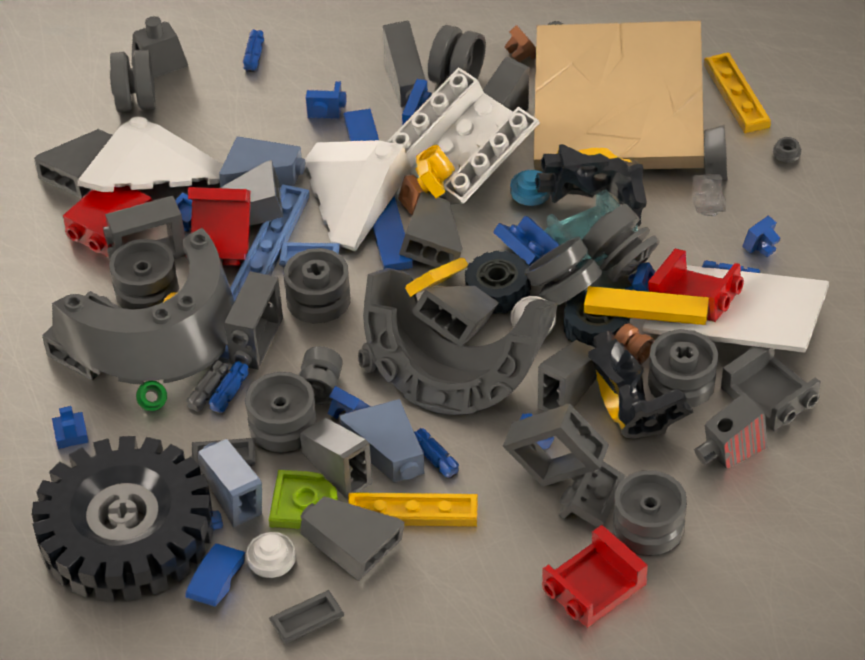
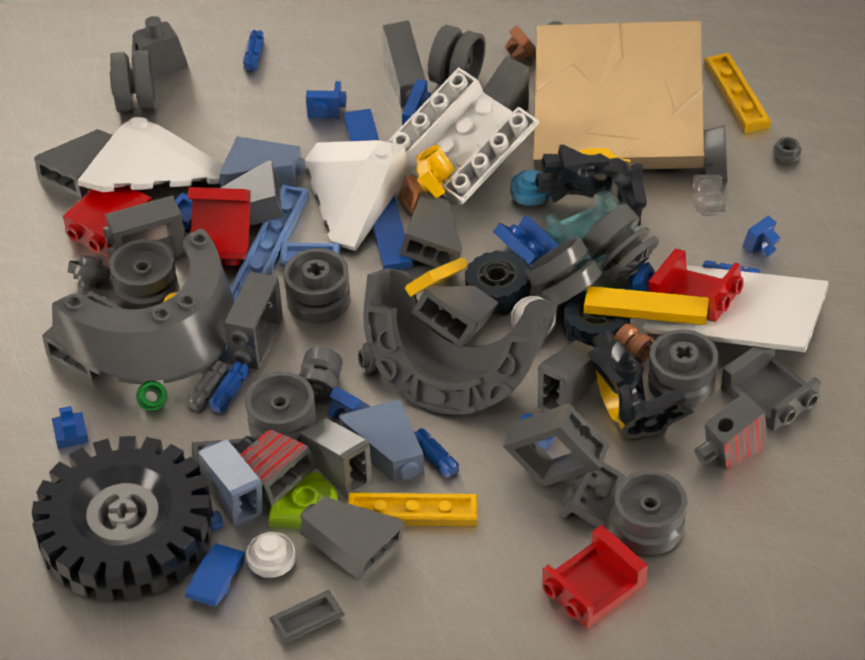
none -> dark grey plate [67,255,111,288]
none -> dark grey torso [238,430,316,506]

